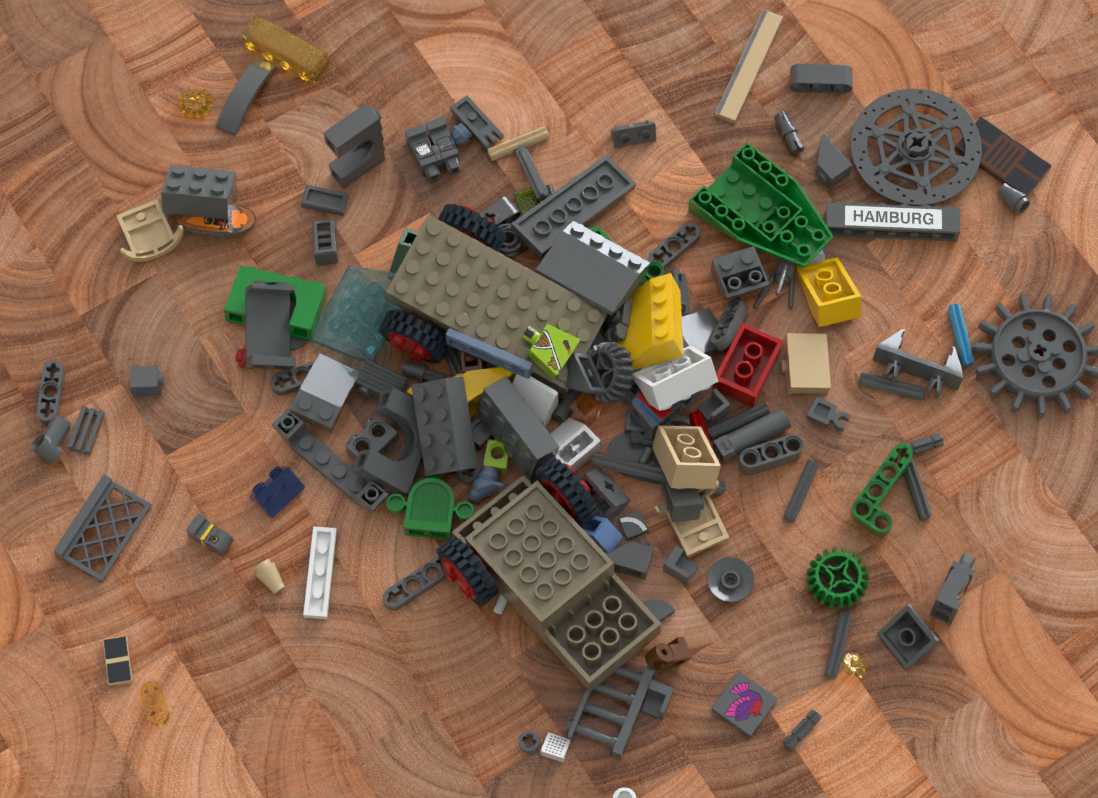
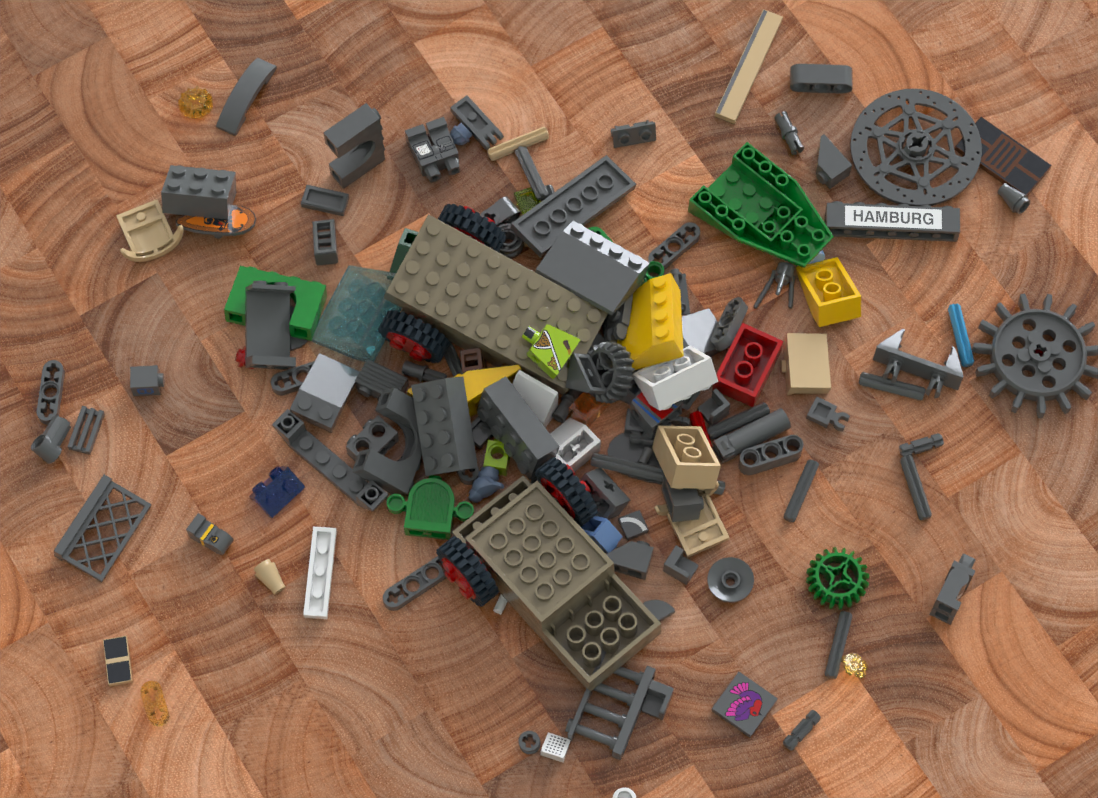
clear yellow brick [242,14,329,83] -> none
sand blue tile [446,328,533,379] -> none
reddish brown leg [645,636,693,670] -> none
dark grey slope [711,246,770,299] -> none
green beam [852,443,913,536] -> none
dark grey slope [877,604,939,670] -> none

